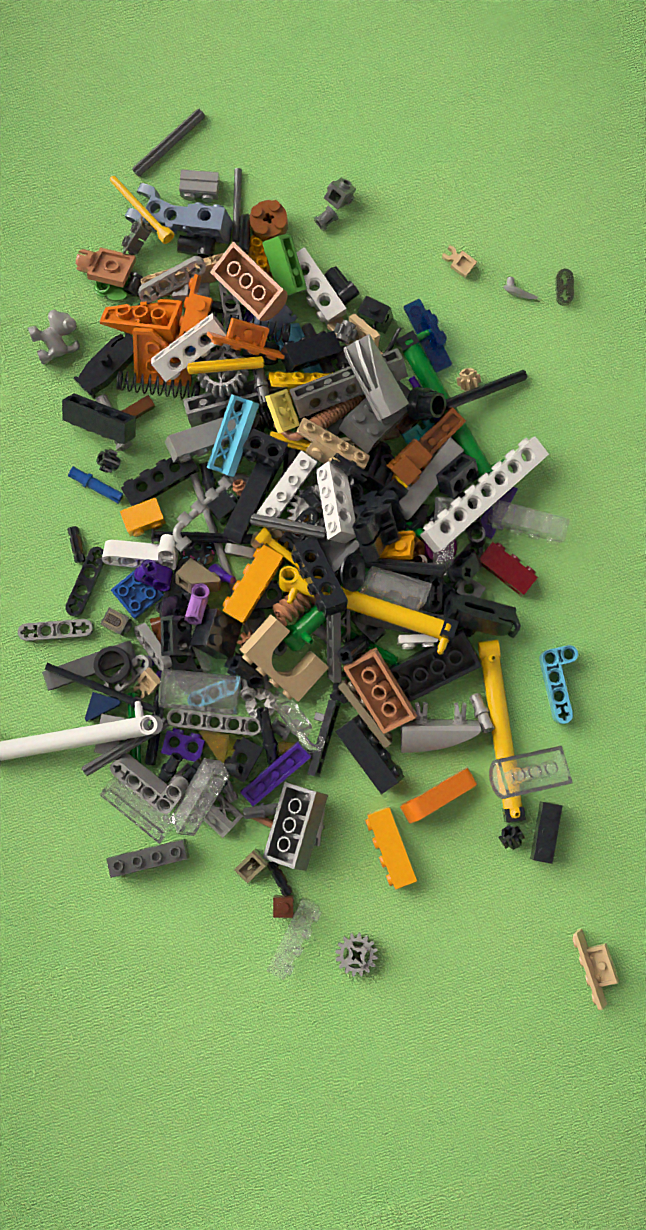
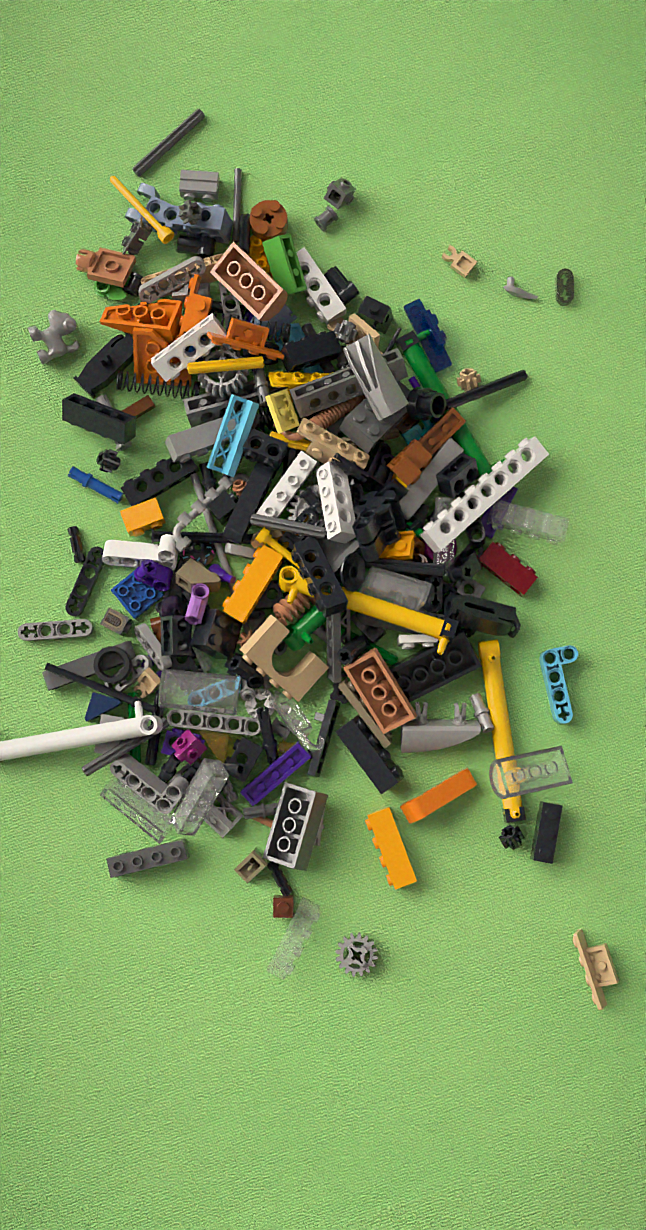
none -> magenta brick [171,729,207,765]
none -> dark grey gear [178,200,202,225]

